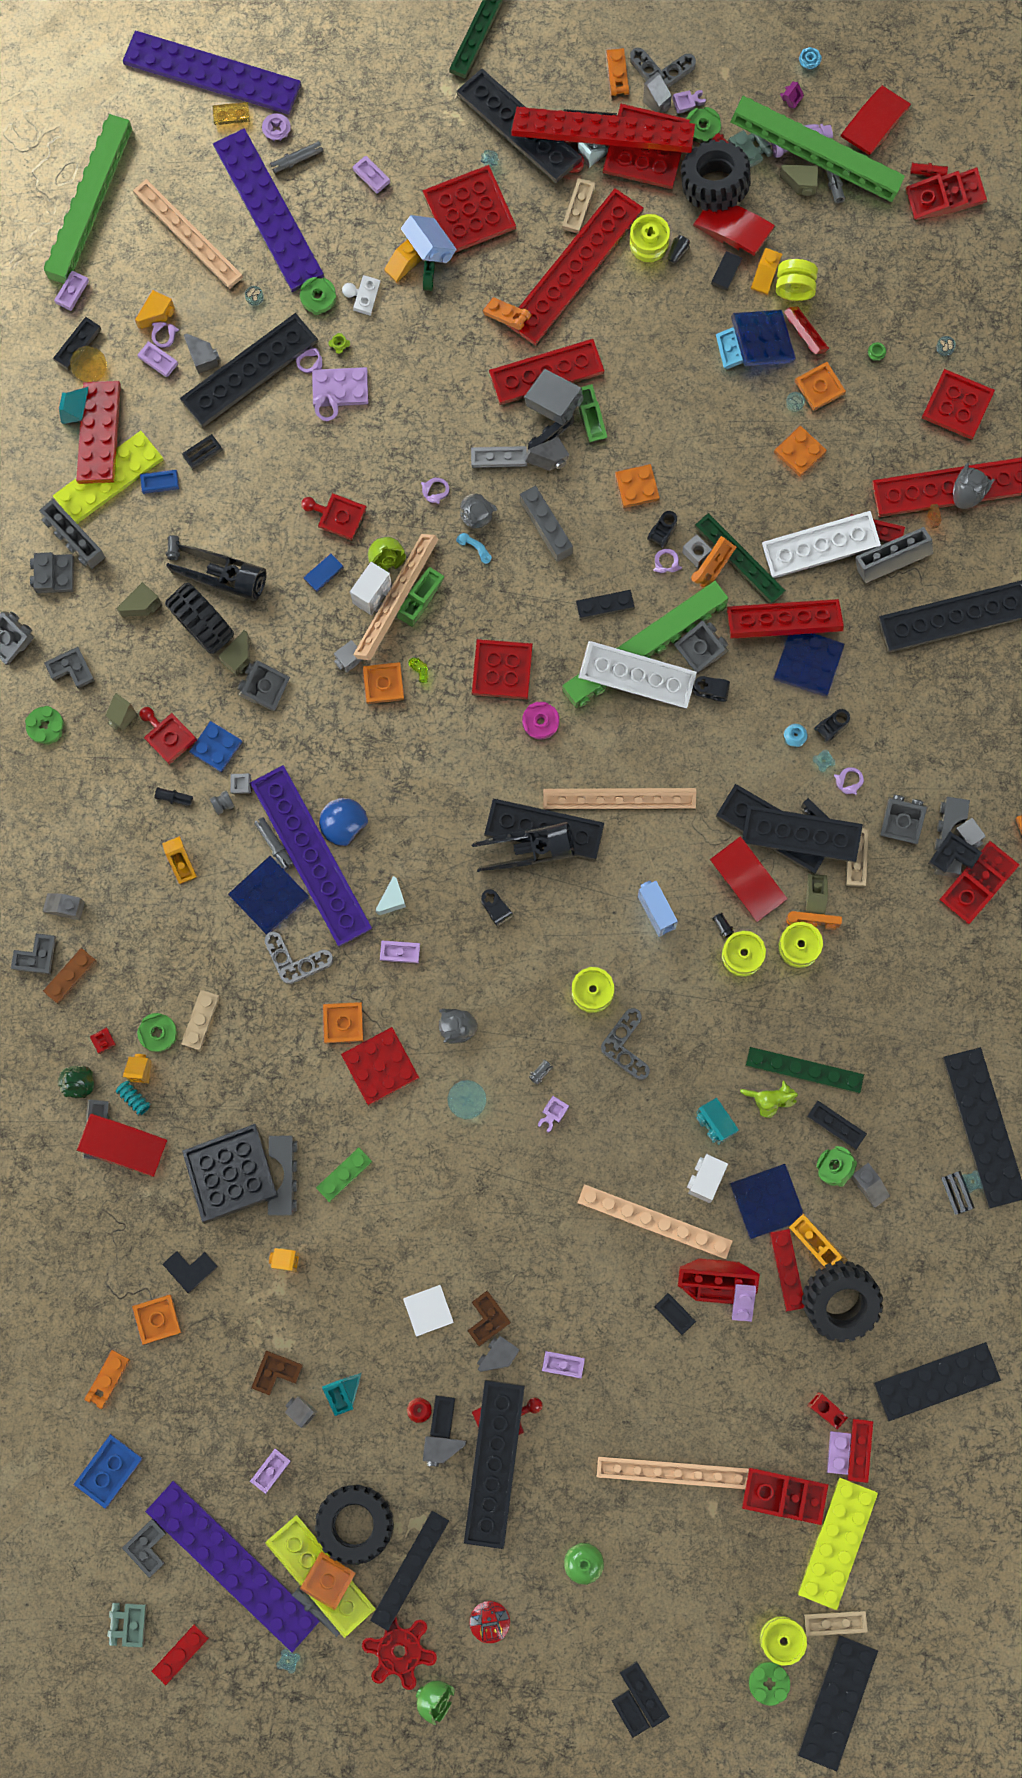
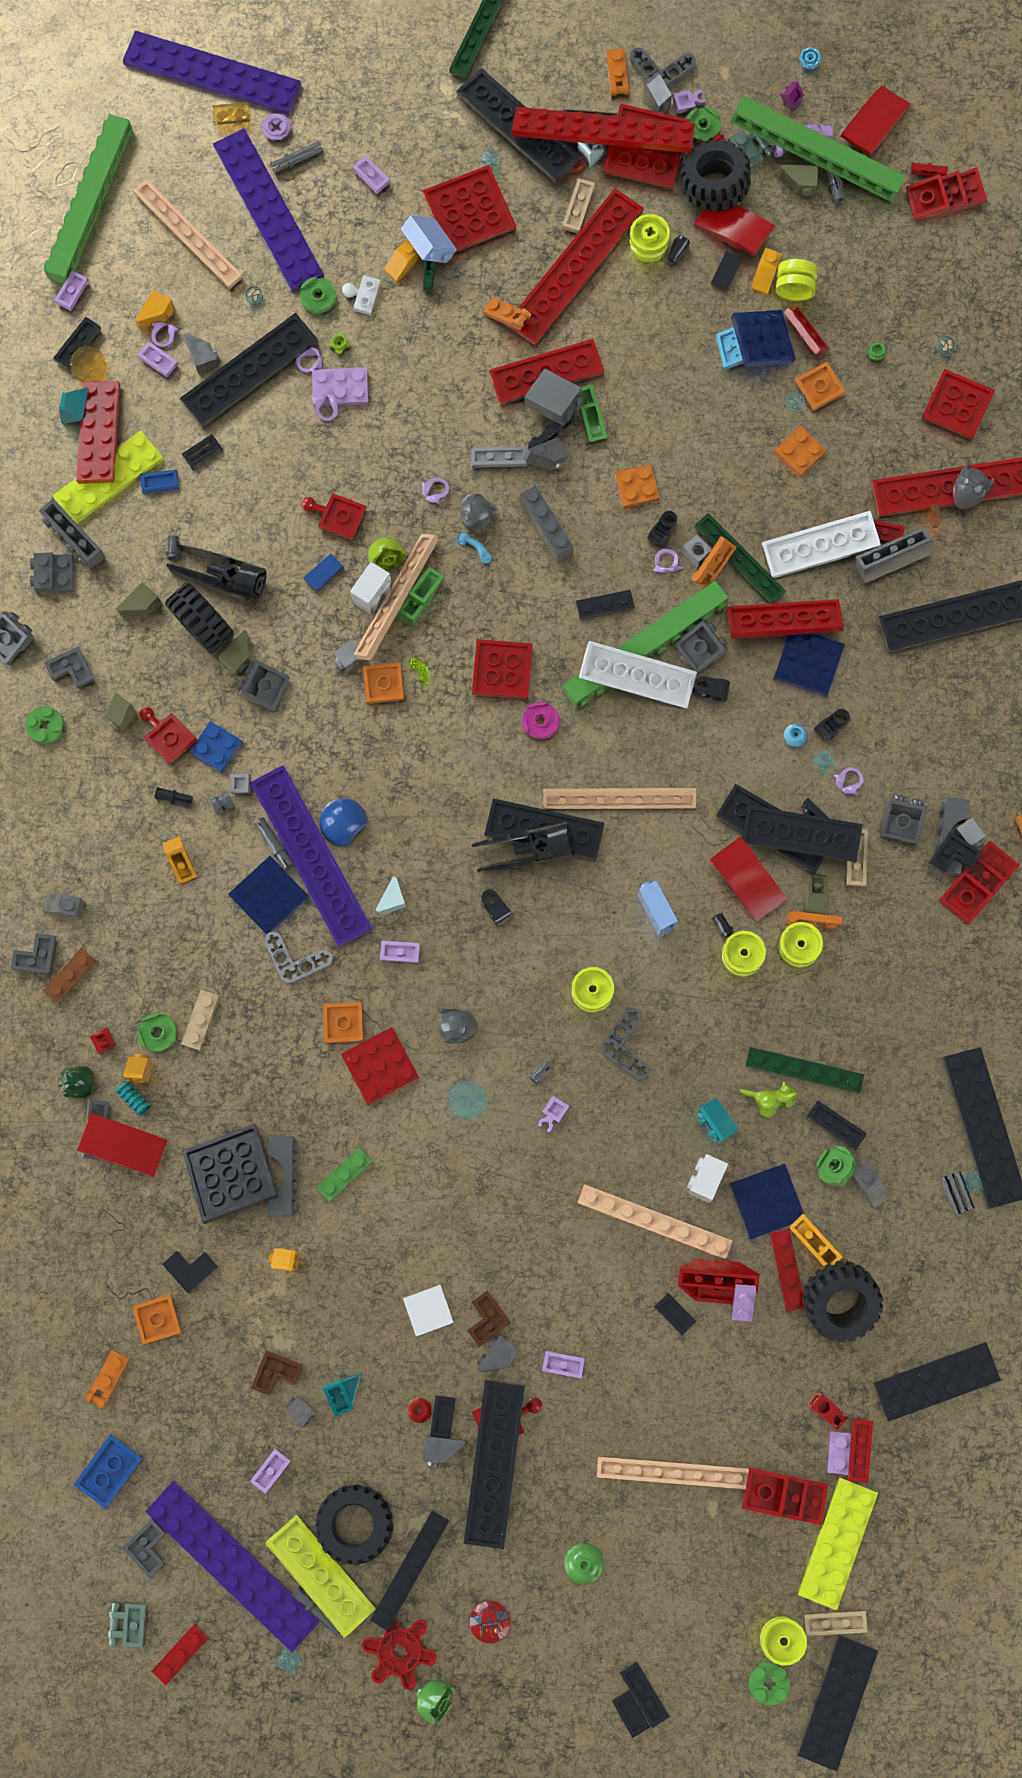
orange plate [300,1552,356,1610] -> none

